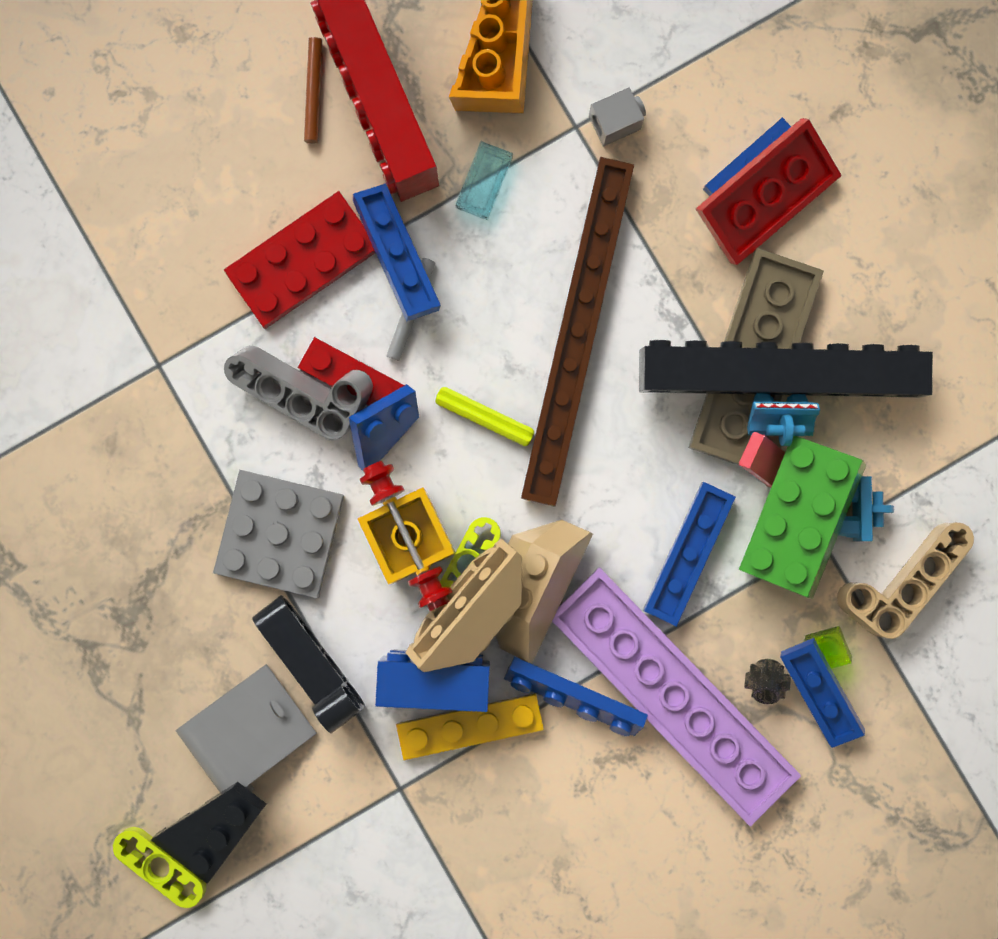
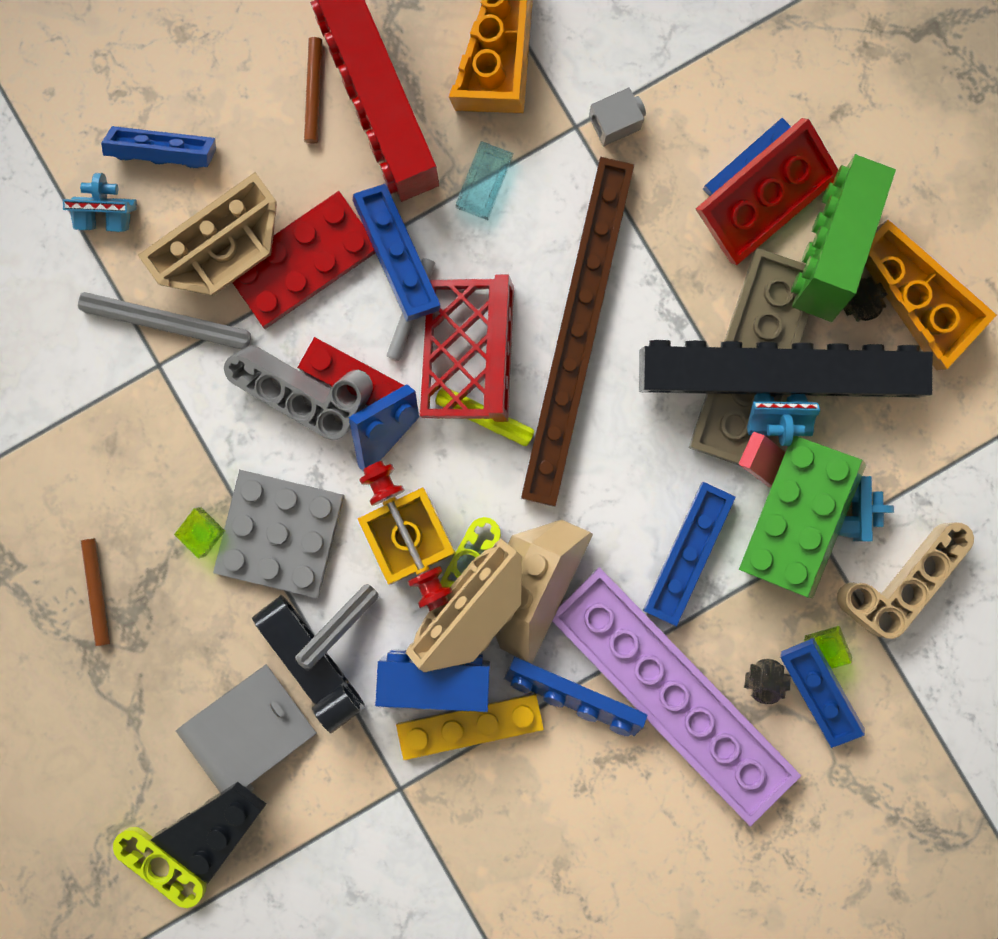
none -> dark azure hips [63,173,137,232]
none -> light grey axle [78,292,251,349]
none -> dark orange bar [81,538,110,646]
none -> blue plate [101,126,216,168]
none -> tan wedge [138,172,277,296]
none -> clear neon green plate [174,507,225,559]
none -> light grey axle [295,584,379,670]
none -> red fence [420,274,514,422]
none -> bright green brick [791,154,896,322]
none -> clear smoke gear [843,277,888,322]
none -> light orange wedge [865,220,997,371]

